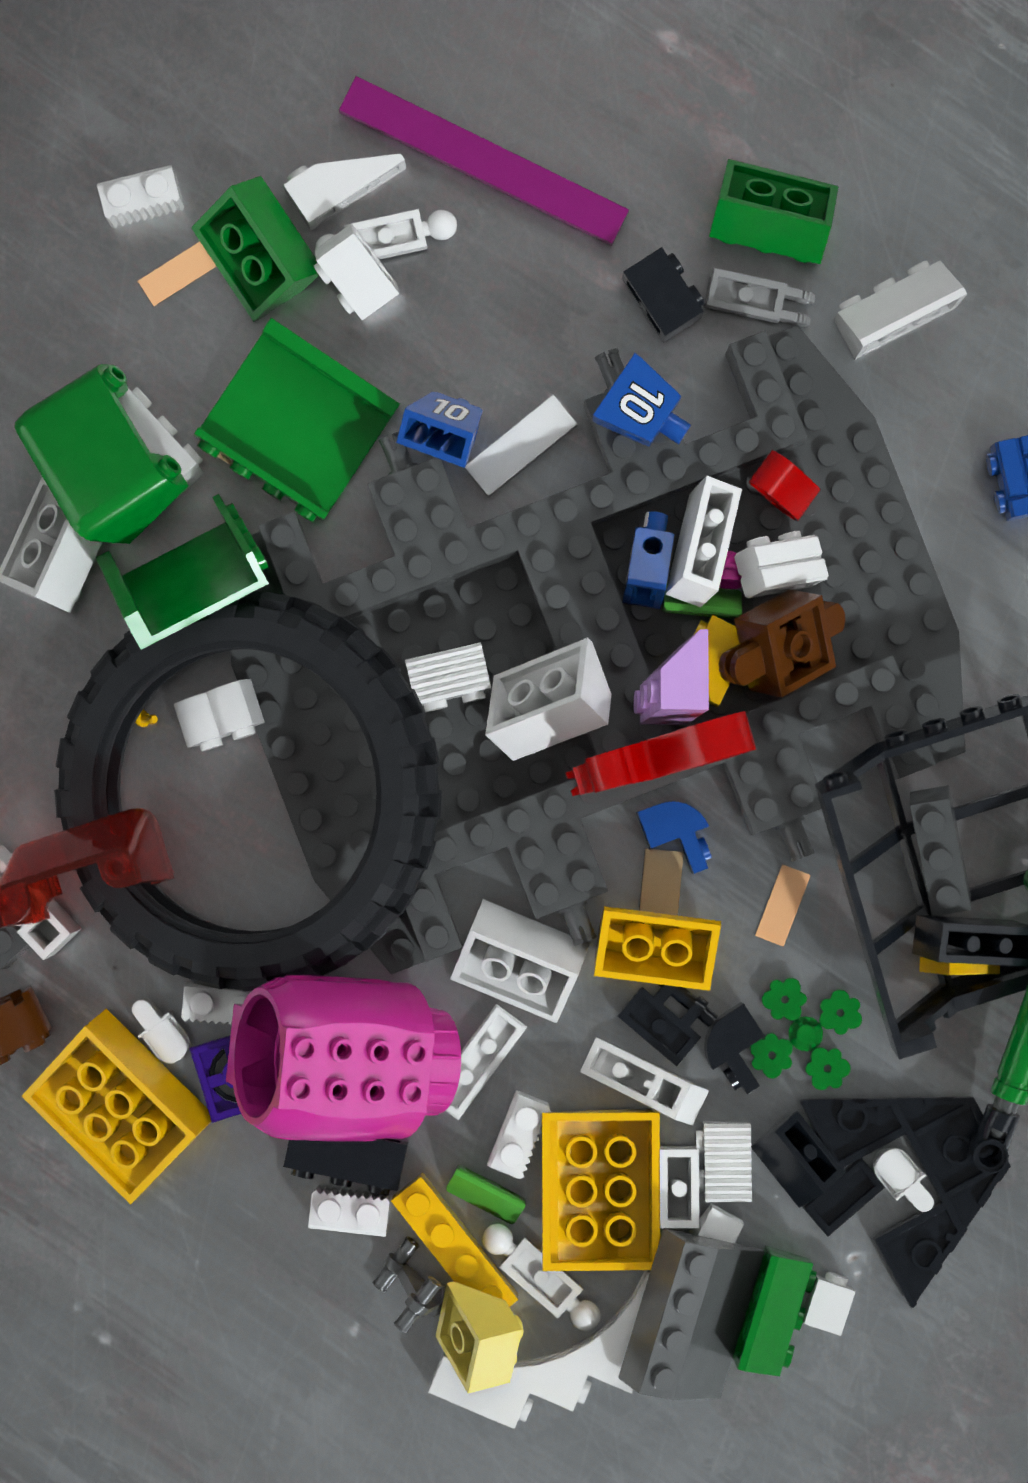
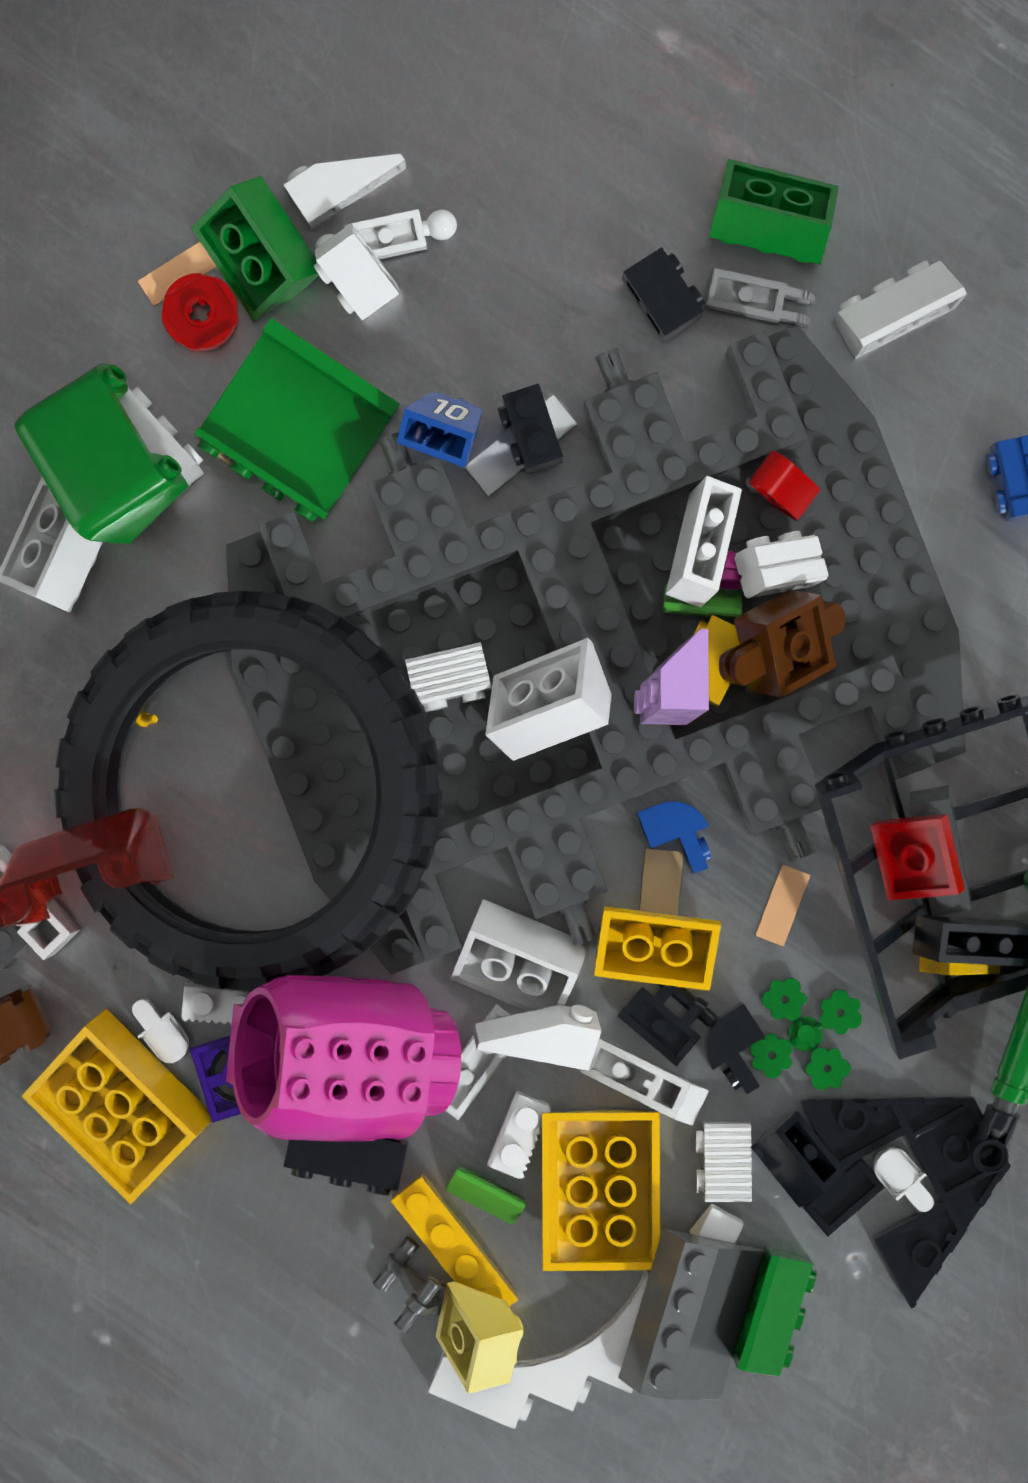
green panel [96,494,269,650] -> none
white brick [97,165,184,229] -> none
white brick [174,679,265,752] -> none
white brick [308,1185,391,1237] -> none
magenta tile [339,76,629,246] -> none
white plate [482,1223,601,1332] -> none
red animal [565,711,757,796] -> none
blue torso [592,353,691,447] -> none
blue torso [622,511,674,609] -> none
white brick [660,1146,699,1229] -> none
white brick [803,1271,856,1336] -> none
none -> red plate [161,273,239,352]
none -> white slope [473,1005,601,1071]
none -> black brick [497,383,563,475]
none -> red plate [870,814,965,901]

